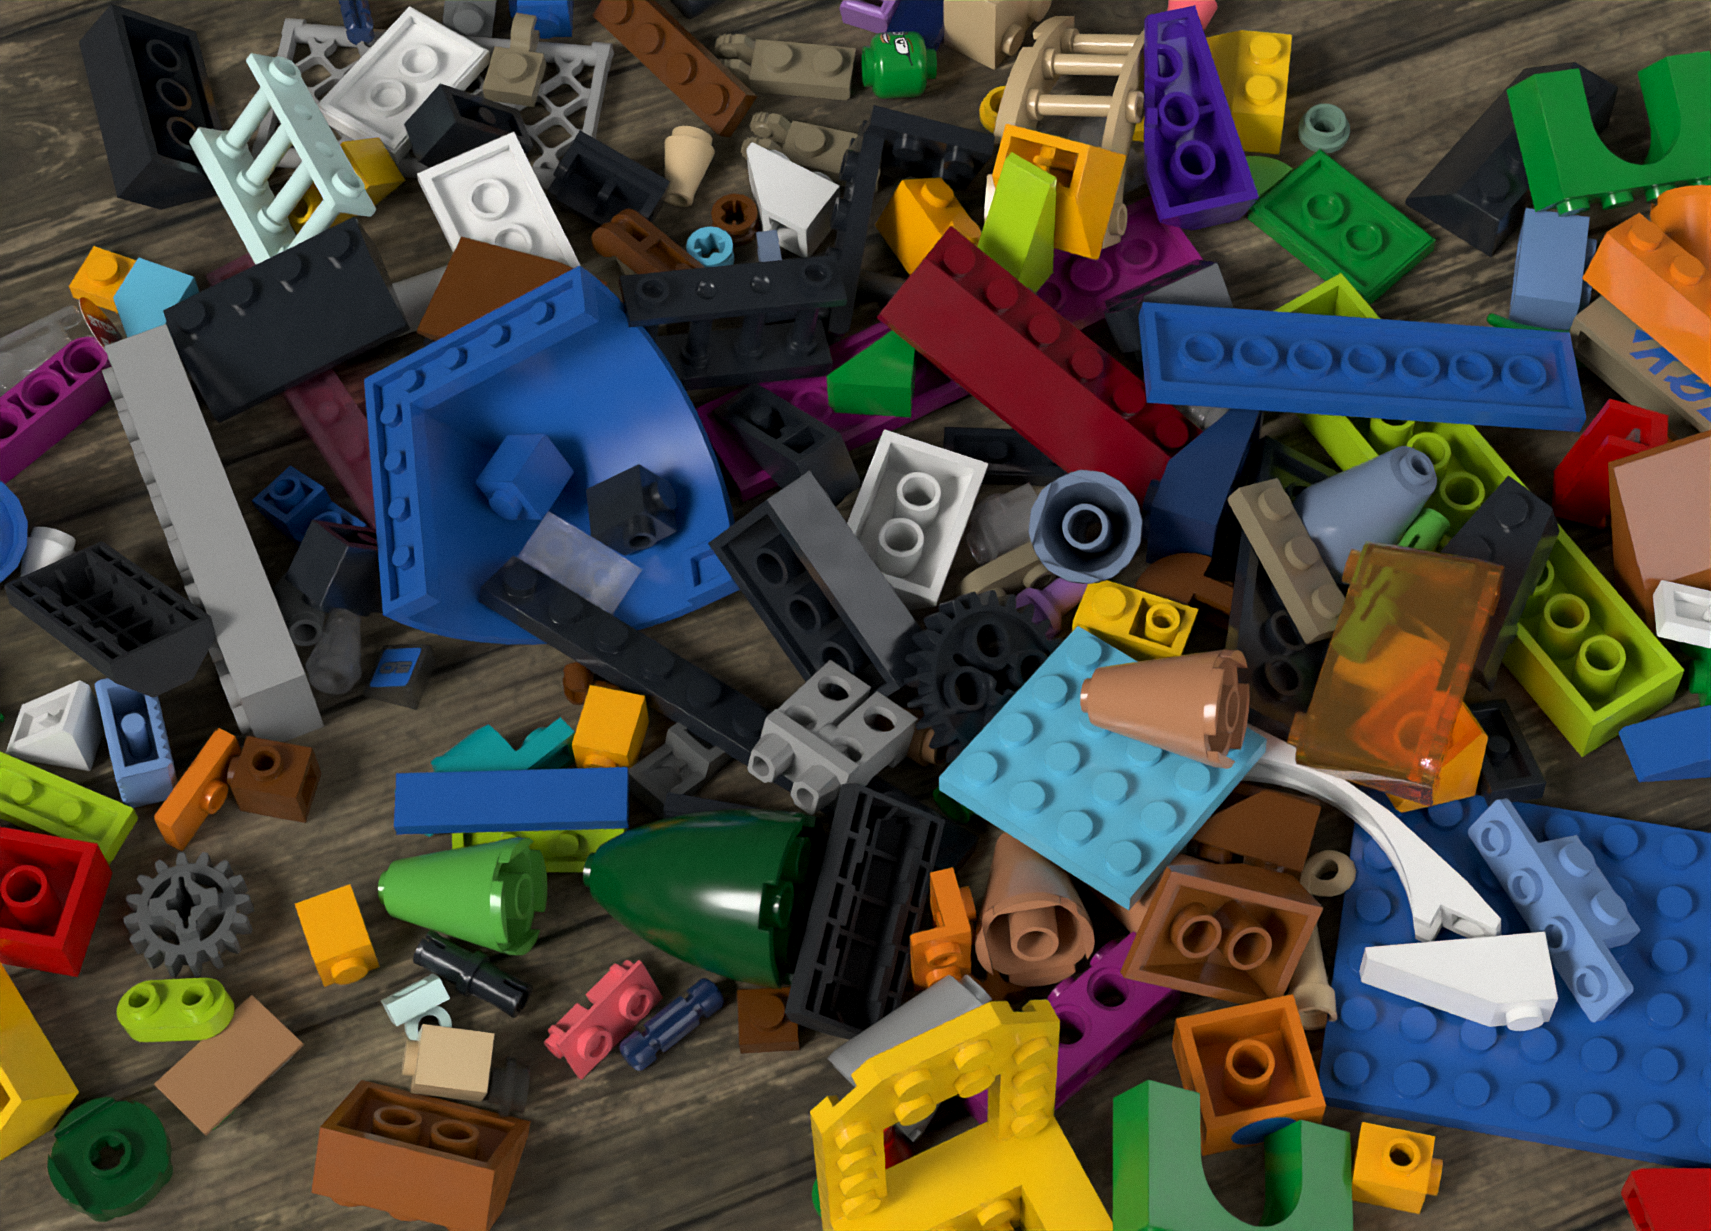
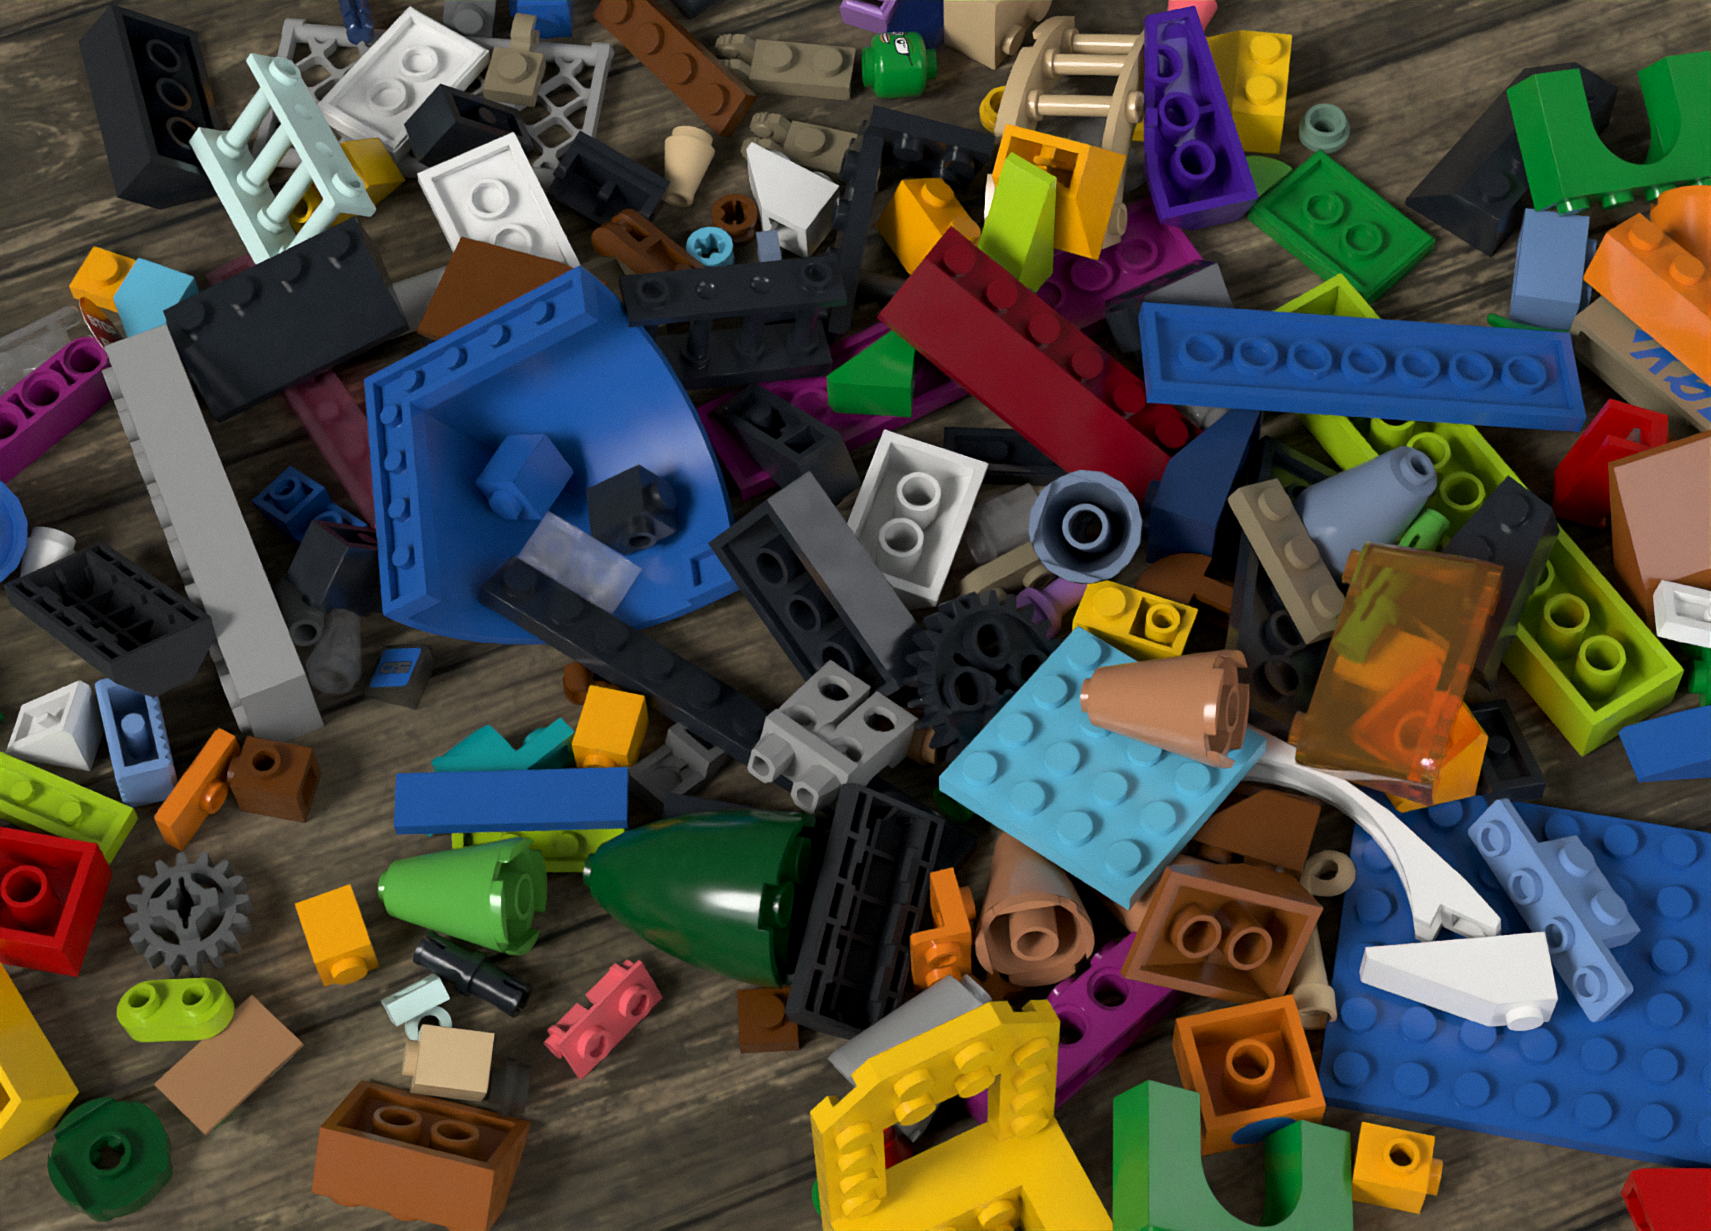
dark blue axle [619,978,724,1071] -> none

